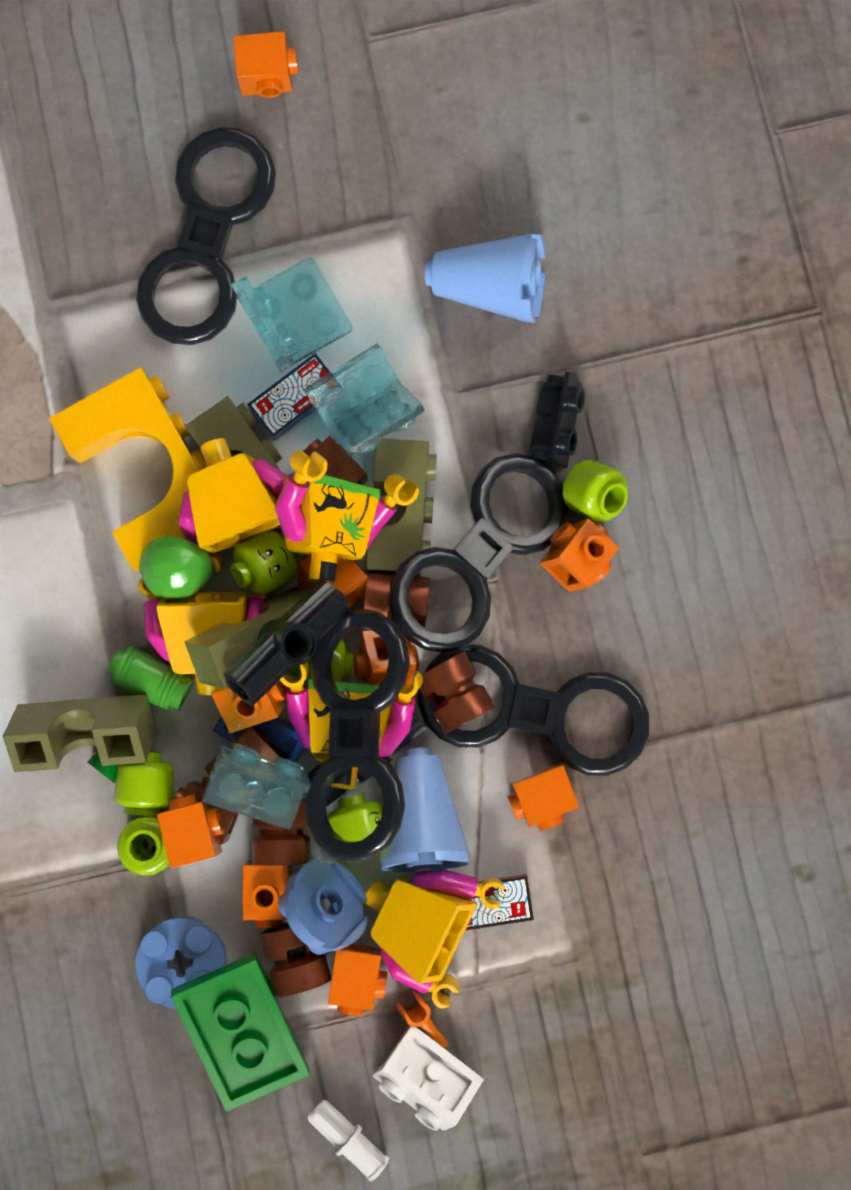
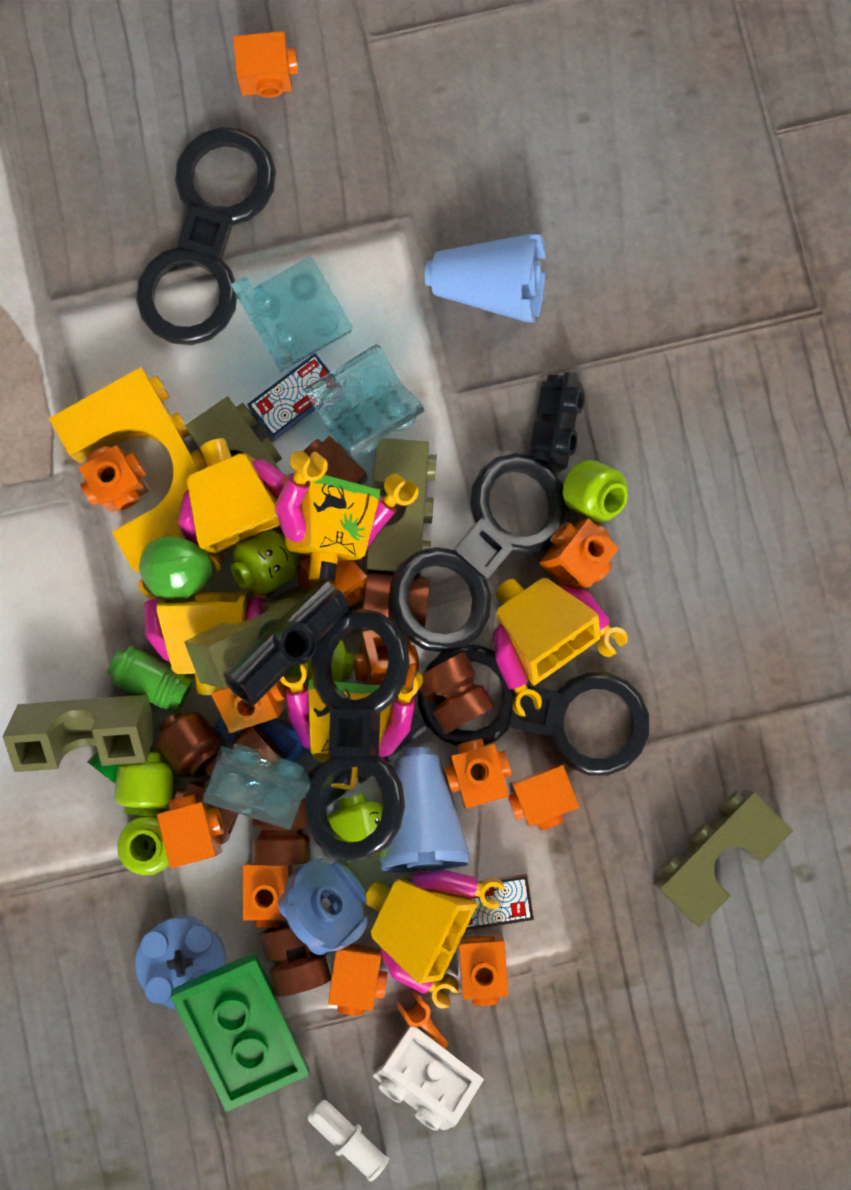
none -> orange brick [78,445,149,513]
none -> copper head [156,712,223,778]
none -> orange brick [444,738,511,809]
none -> orange brick [459,935,508,1006]
none -> yellow torso [493,578,628,717]
none -> olive arch [654,790,793,928]

